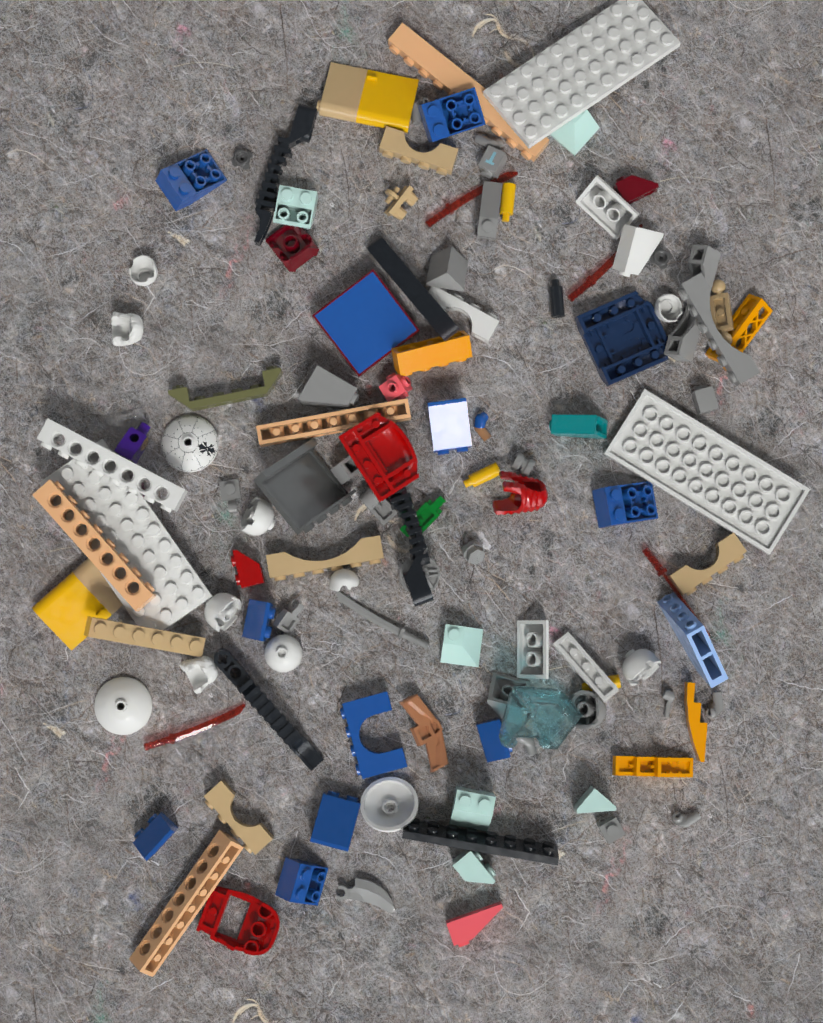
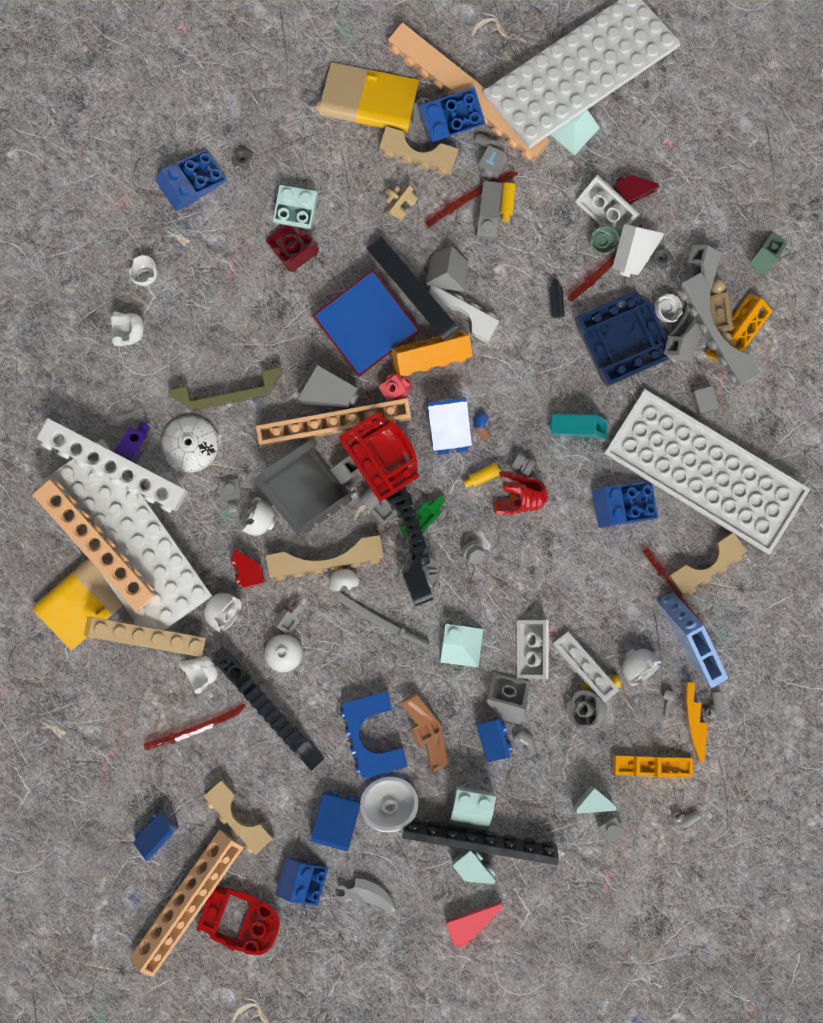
white dish [94,677,153,735] -> none
blue slope [242,599,276,641] -> none
black piece [254,104,318,246] -> none
clear light blue windscreen [499,686,582,749] -> none
none -> sand green hair [589,225,620,255]
none -> sand green slope [750,232,788,275]

